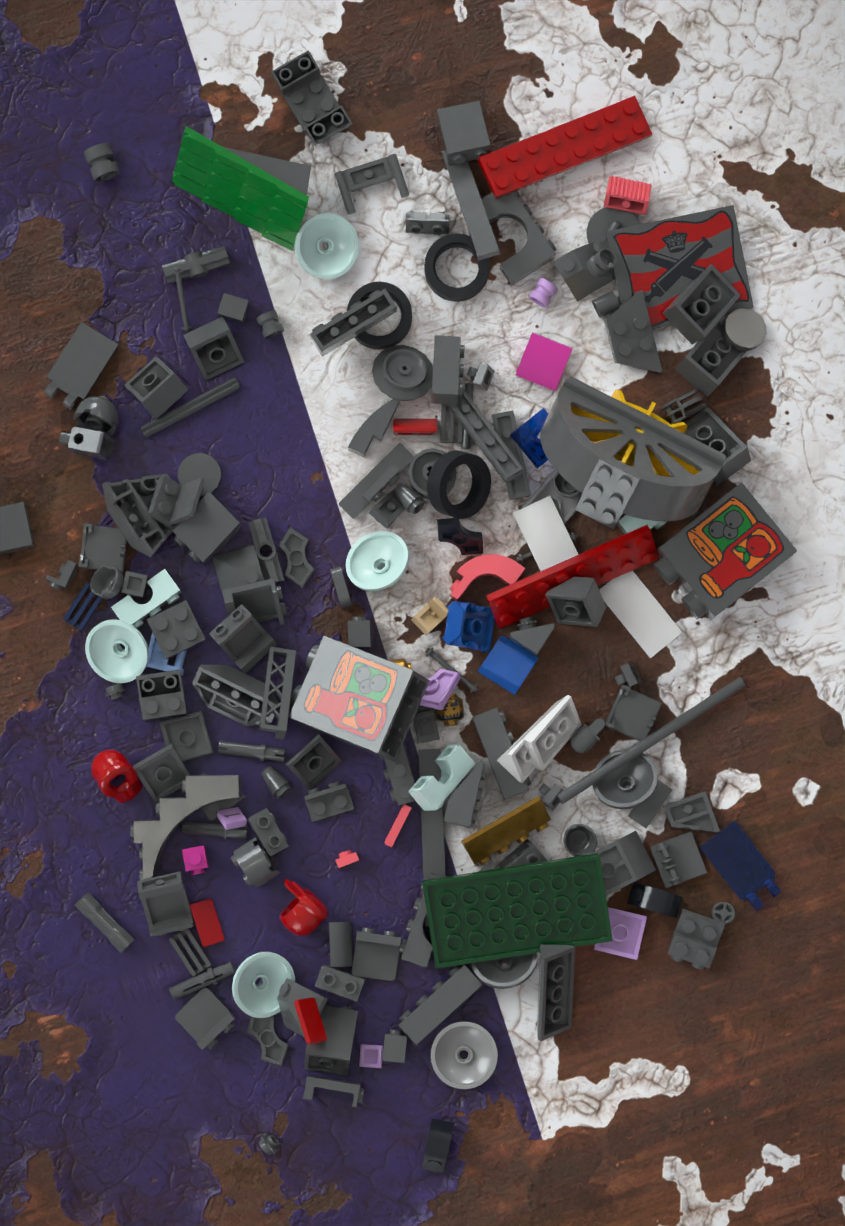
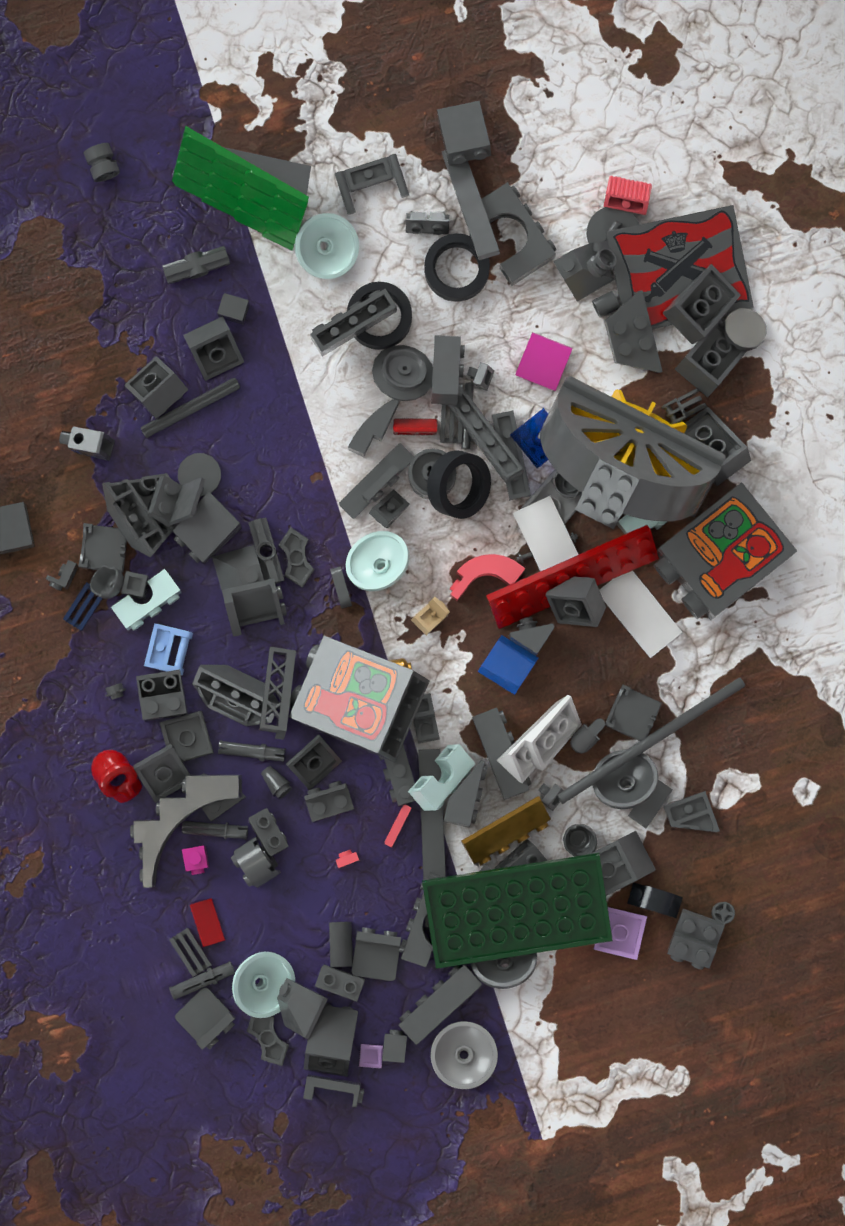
dark grey tile [44,322,119,410] -> none
dark grey cylinder [73,396,119,436] -> none
dark grey axle [75,892,135,953] -> none
light aqua dish [85,620,149,683] -> none
dark grey panel [137,871,194,937] -> none
dark grey plate [147,600,206,660] -> none
dark grey axle [172,268,192,332] -> none
dark grey panel [209,604,277,674] -> none
lavender tile [217,807,247,830] -> none
dark grey wheel [256,310,284,339] -> none
dark grey plate [259,1132,280,1155] -> none
dark grey slope [271,50,352,146] -> none
red piece [279,879,328,936] -> none
red slope [294,998,327,1045] -> none
dark grey brick [348,617,371,649] -> none
dark grey cone [393,483,425,514] -> none
lavender tile [420,669,461,710] -> none
black brick [422,1118,454,1173] -> none
dark grey axle [425,647,478,693] -> none
pearl gold head [435,694,464,726] -> none
black tile [437,517,483,555] -> none
blue slope [442,601,495,652] -> none
red plate [478,96,652,199] -> none
lavender wheel [528,278,558,308] -> none
dark grey slope [537,945,575,1041] -> none
dark grey tile [615,662,643,687] -> none
dark grey hinge [650,831,707,888] -> none
clear blue tile [700,821,781,911] -> none

